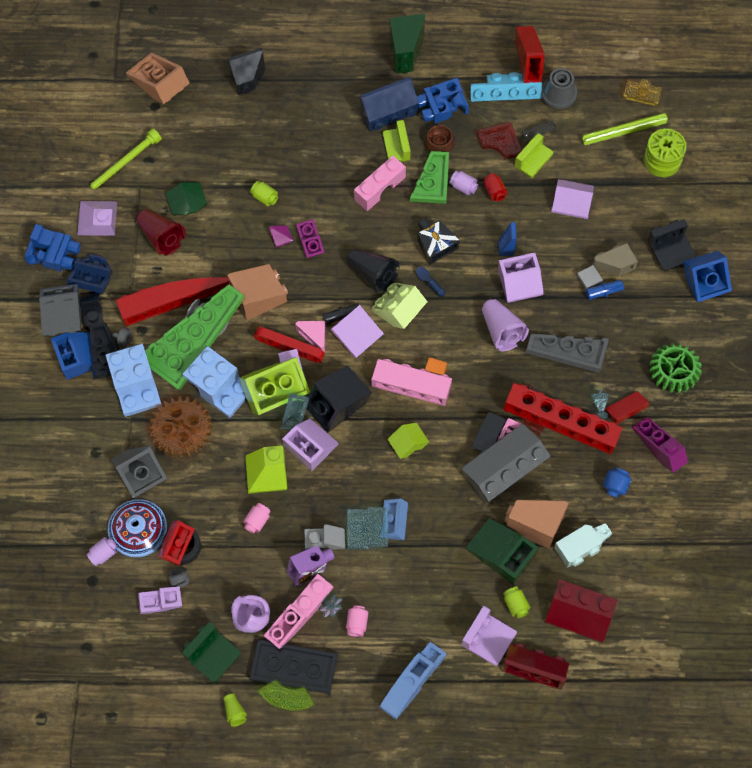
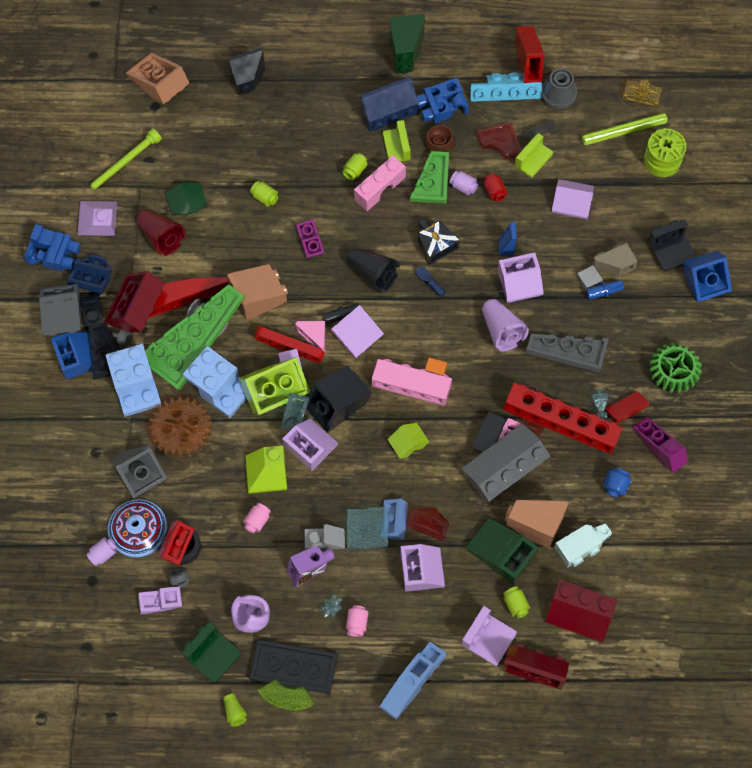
bright pink slope [264,574,334,649] -> none
magenta slope [269,225,293,248] -> none
yellowish green slope [371,283,427,329] -> none
none -> dark red slope [104,271,164,333]
none -> lime brick [342,153,368,181]
none -> lavender slope [400,544,445,592]
none -> clear red slope [406,508,450,541]

